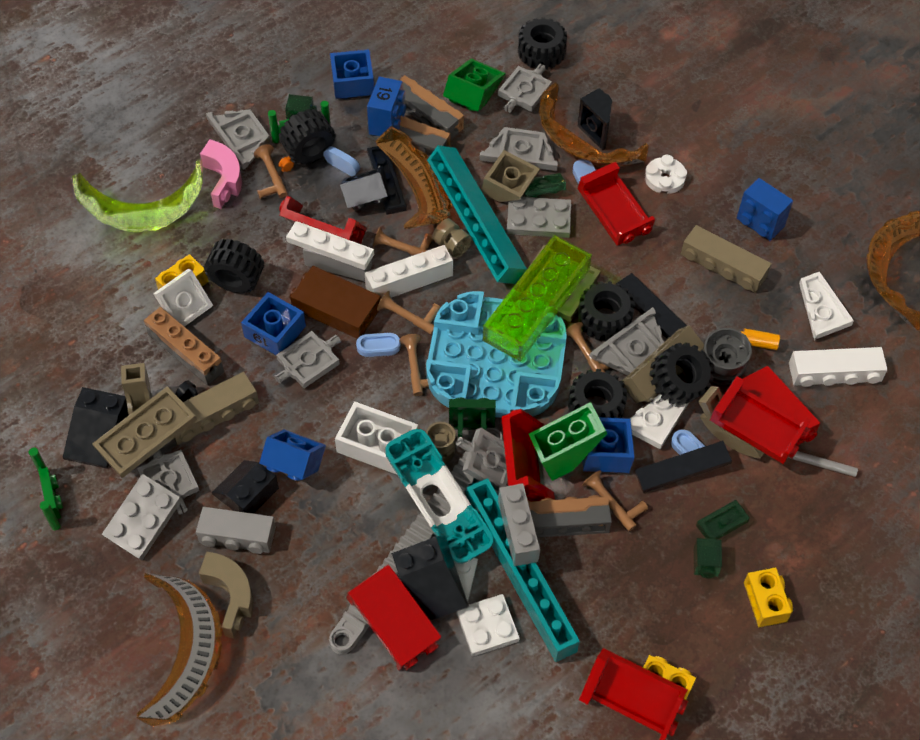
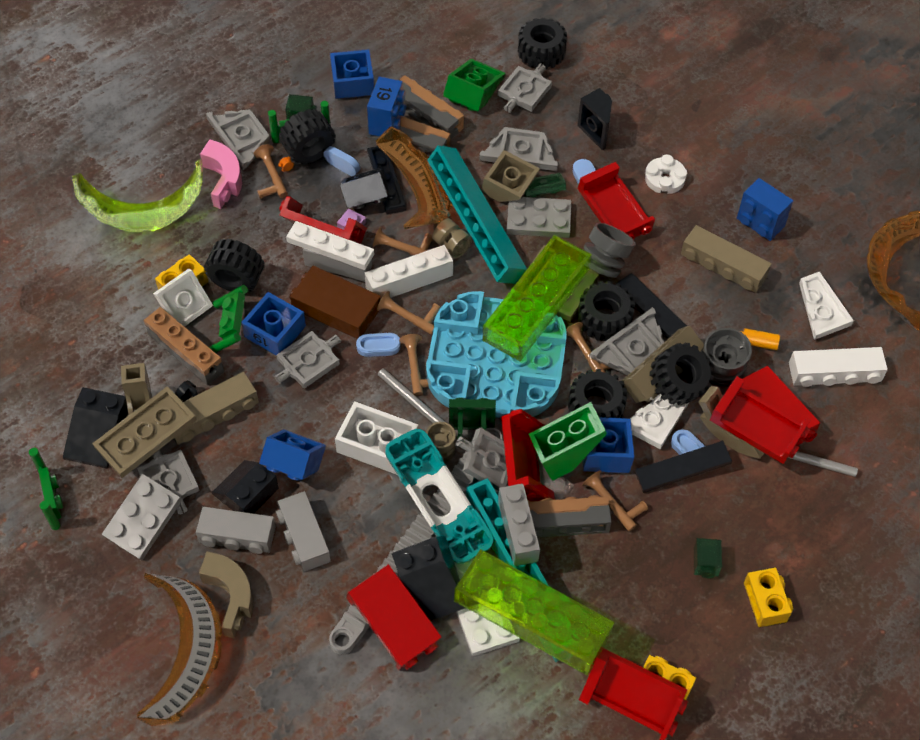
clear orange windscreen [539,82,649,165] -> none
clear green plate [696,500,750,544] -> none
none -> green plate [209,285,248,353]
none -> light grey brick [276,491,331,572]
none -> lavender plate [337,208,366,230]
none -> light grey bar [378,368,445,423]
none -> clear neon green brick [454,549,615,676]
none -> dark grey wheel [579,222,636,278]

